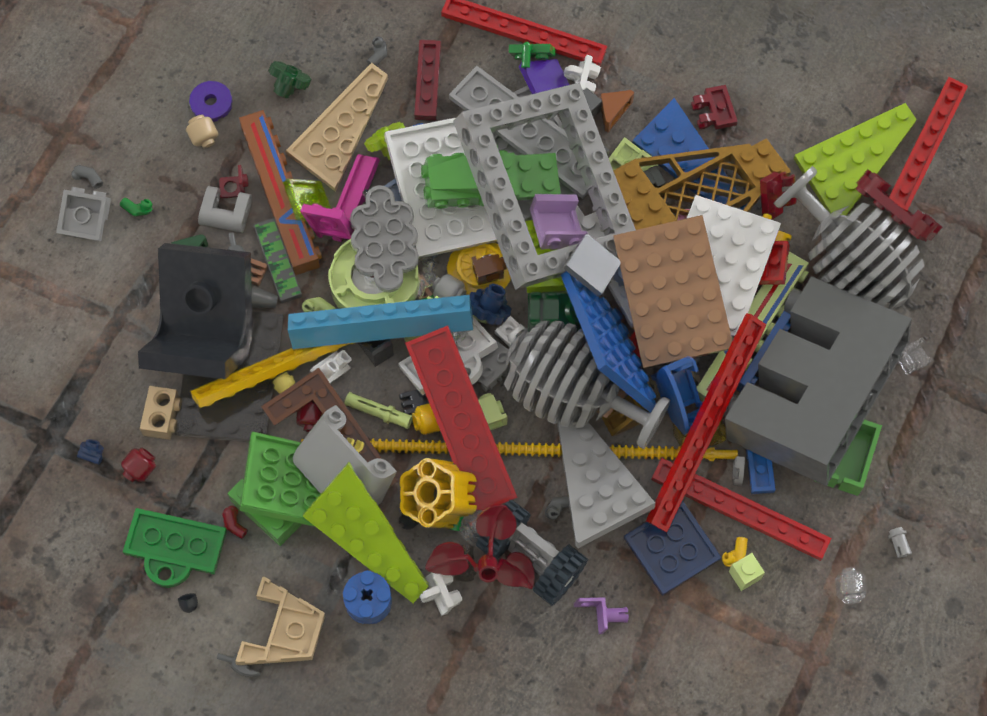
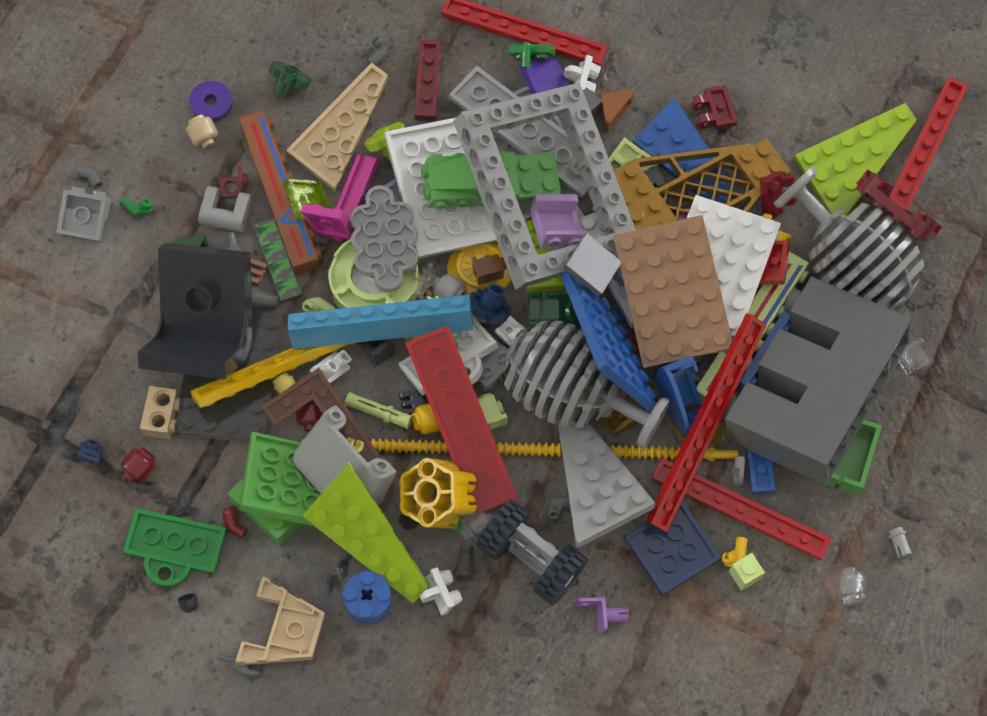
dark red plant [425,504,535,589] -> none

